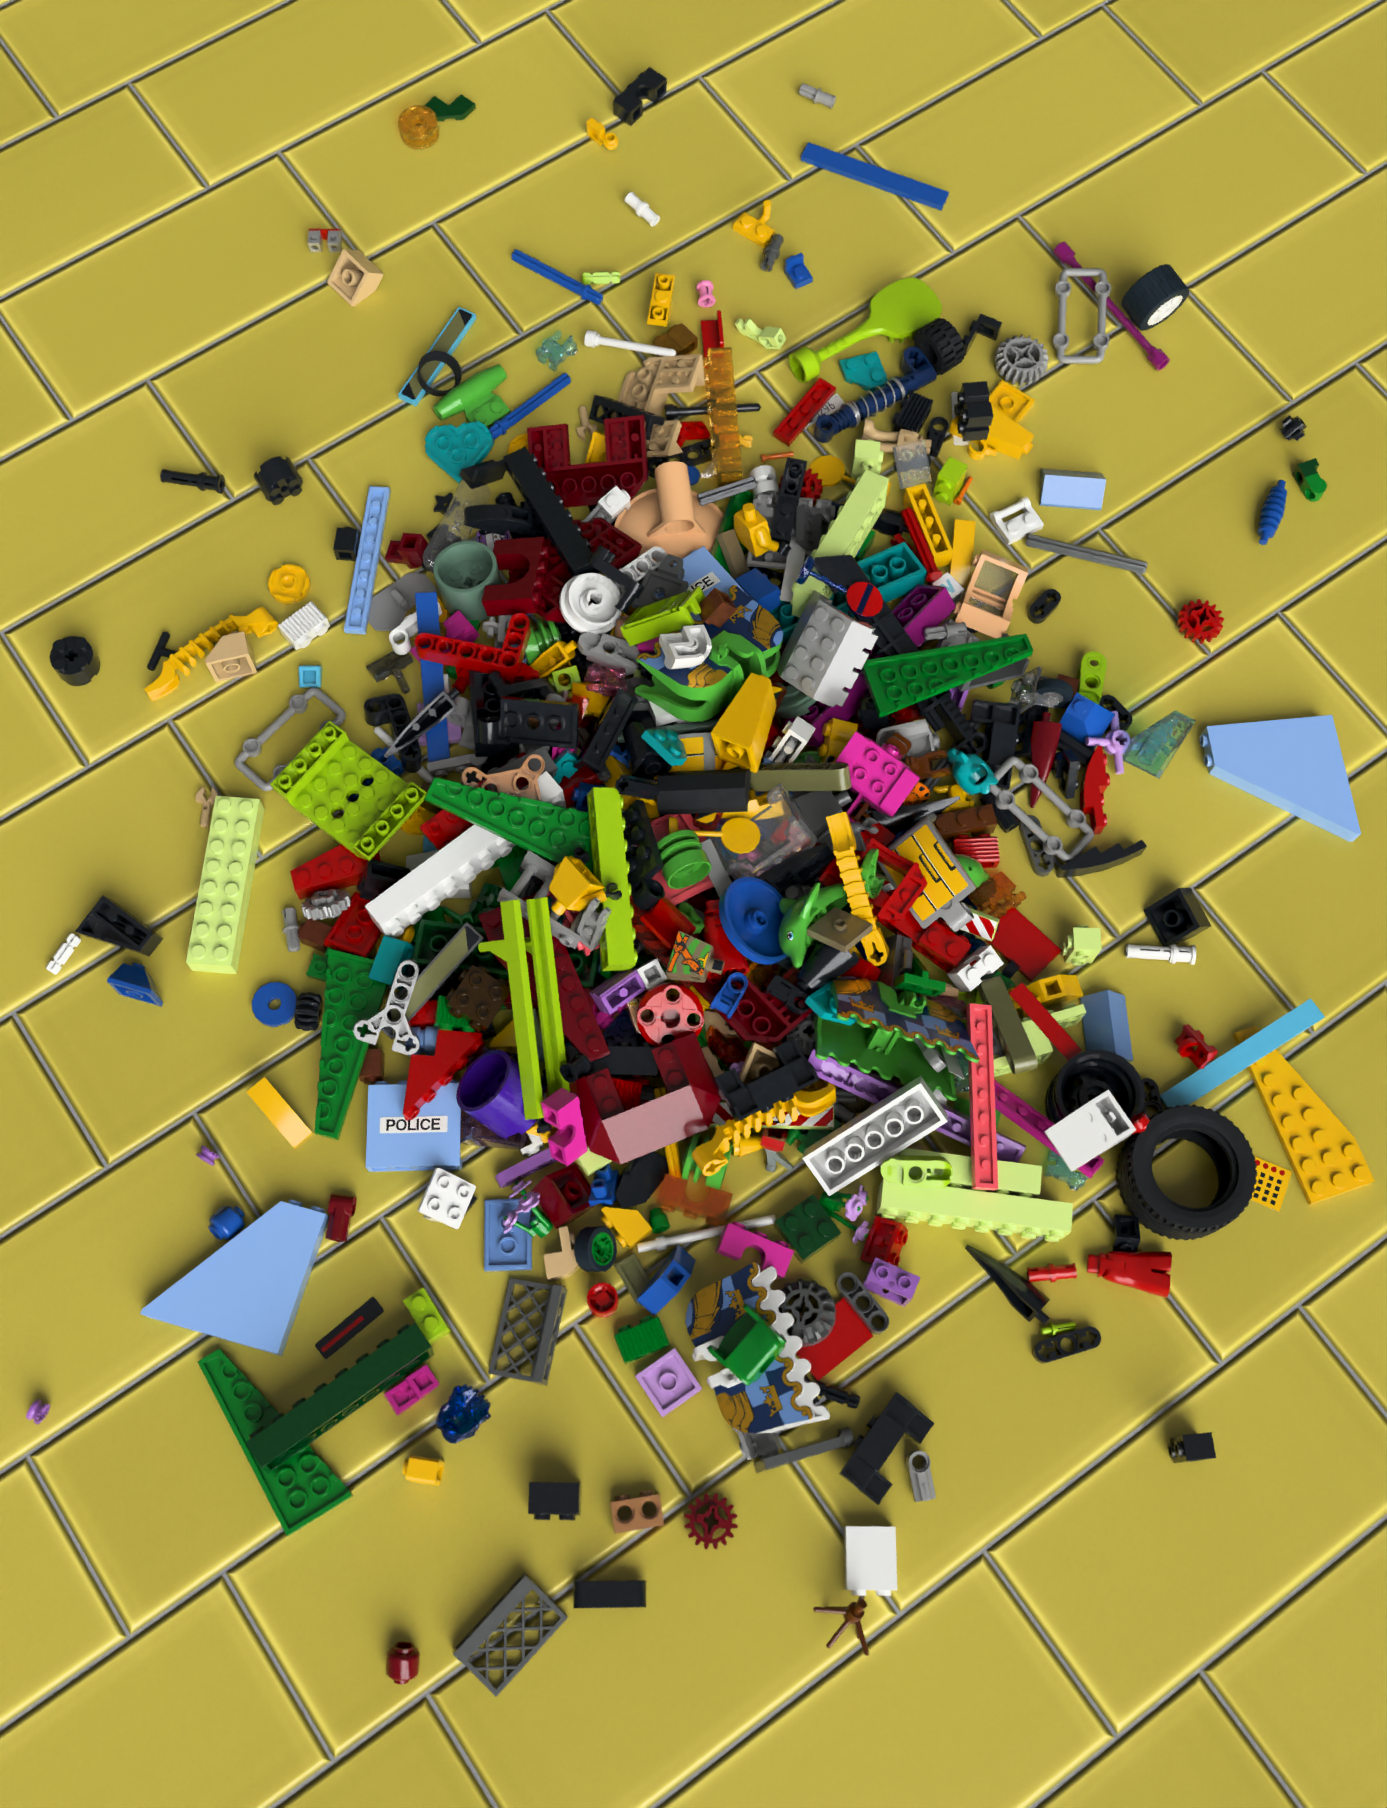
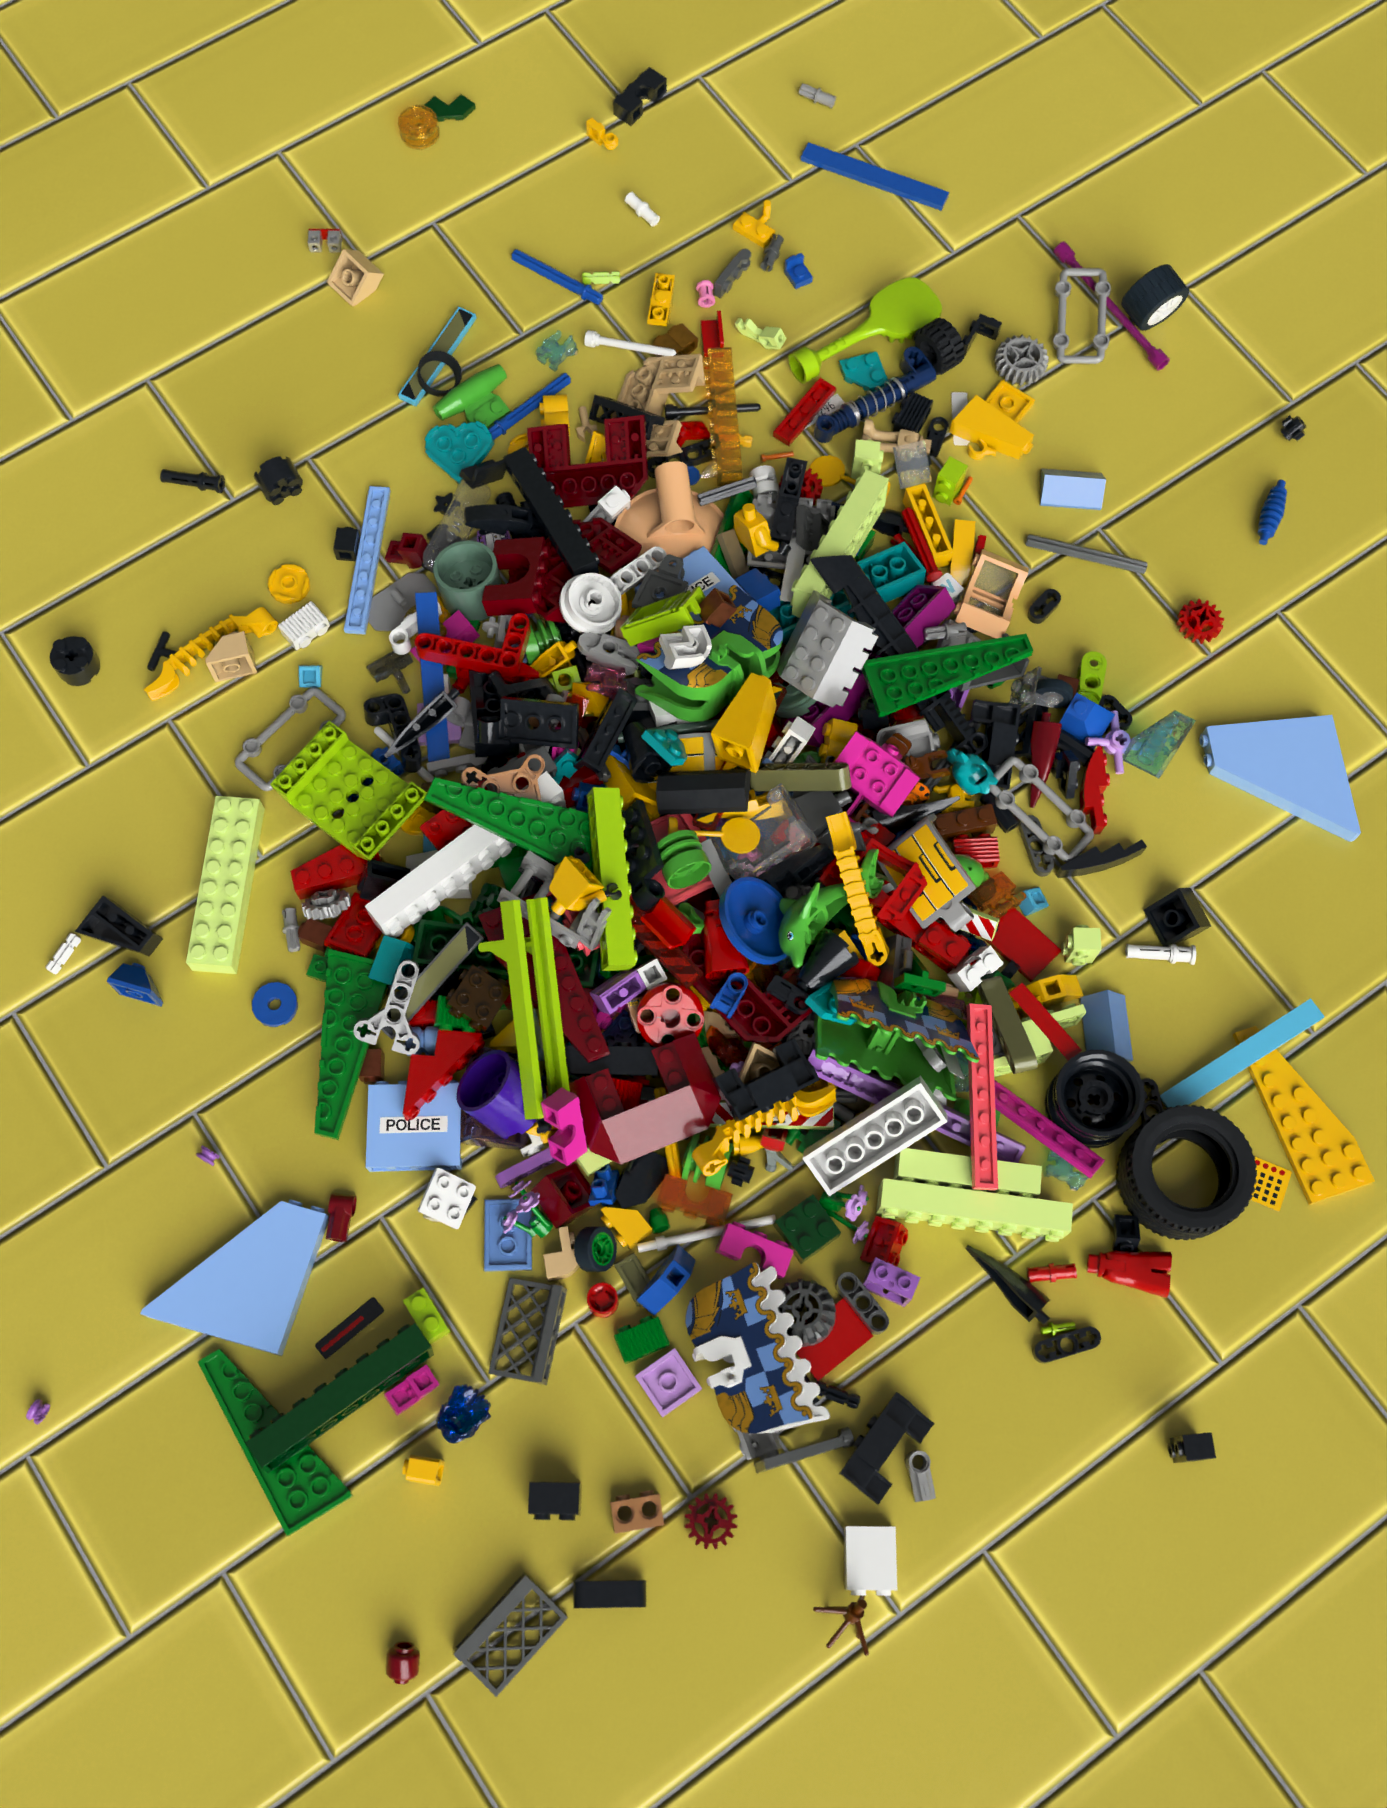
tan bar [195,787,219,828] -> none
blue head [208,1205,245,1240] -> none
yellow slope [246,1077,313,1149] -> none
black gear [294,992,322,1031] -> none
black bush [560,1053,591,1083] -> none
black beam [588,545,645,614] -> none
black axle [615,775,659,800] -> none
torso [666,931,725,982] -> none
green piece [707,1303,787,1386] -> none
piece [795,555,883,618] -> none
dark tan plate [807,907,873,953] -> none
lime piece [880,1155,953,1189] -> none
black brick [954,381,993,442] -> none
white plate [990,496,1044,545] -> none
white slope [1045,1090,1136,1172] -> none
red tile [1130,1113,1150,1134] -> none
red hips [1174,1024,1218,1069] -> none
leg [1292,458,1327,502] -> none
none -> yellow brick [539,394,570,436]
none -> dark grey hinge [714,249,751,299]
none -> black gear [727,1156,755,1187]
none -> red tile [972,535,987,561]
none -> medium azure slope [1015,887,1049,916]

